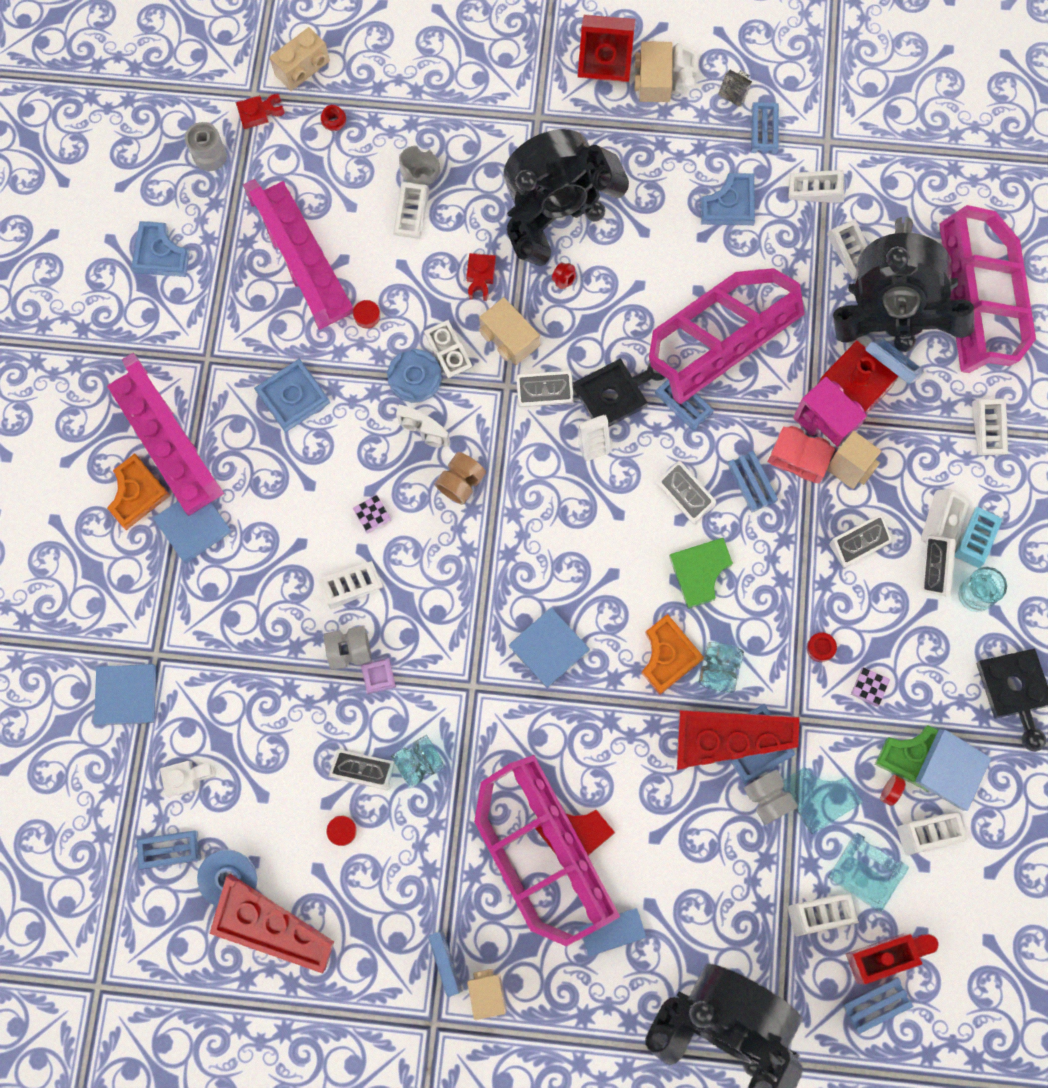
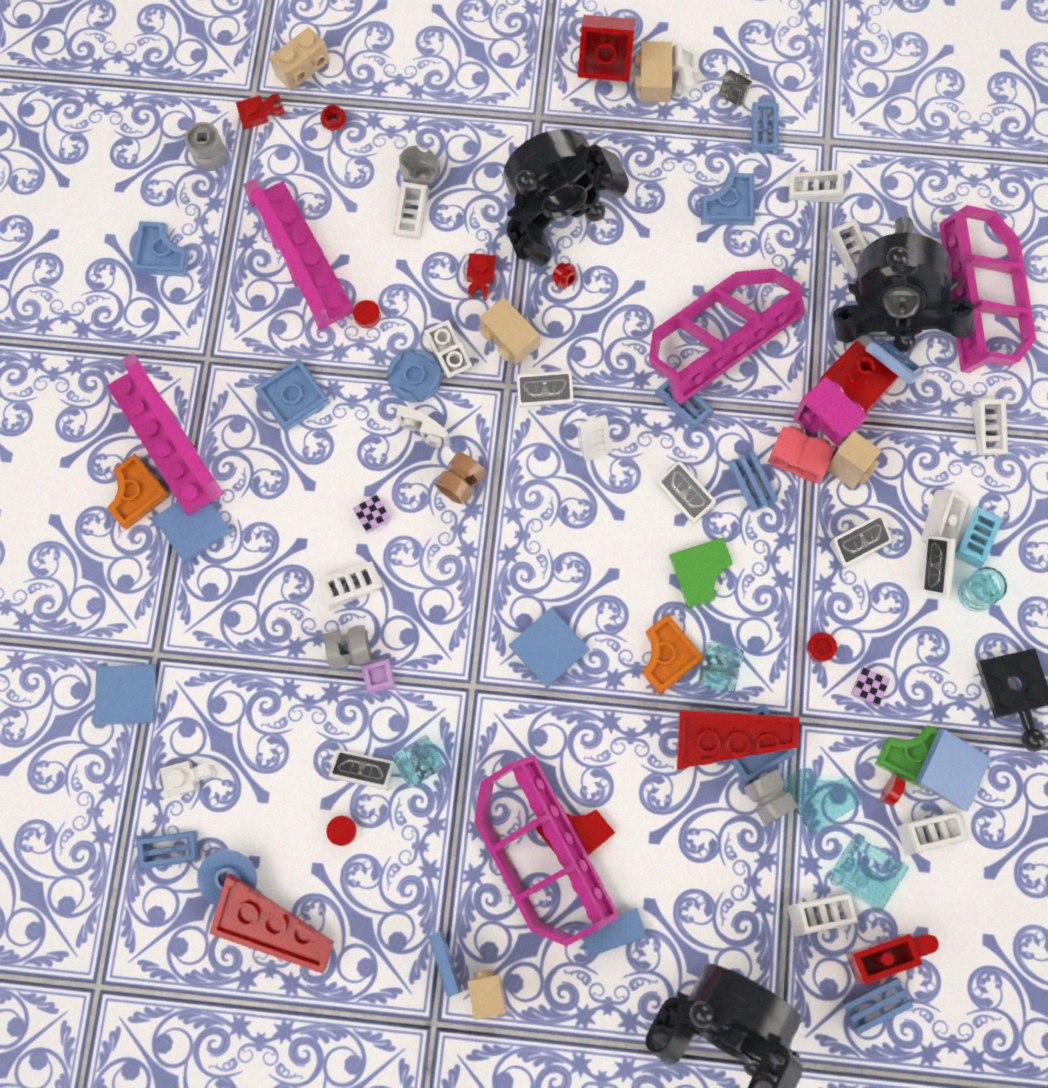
black plate [573,358,667,427] -> none

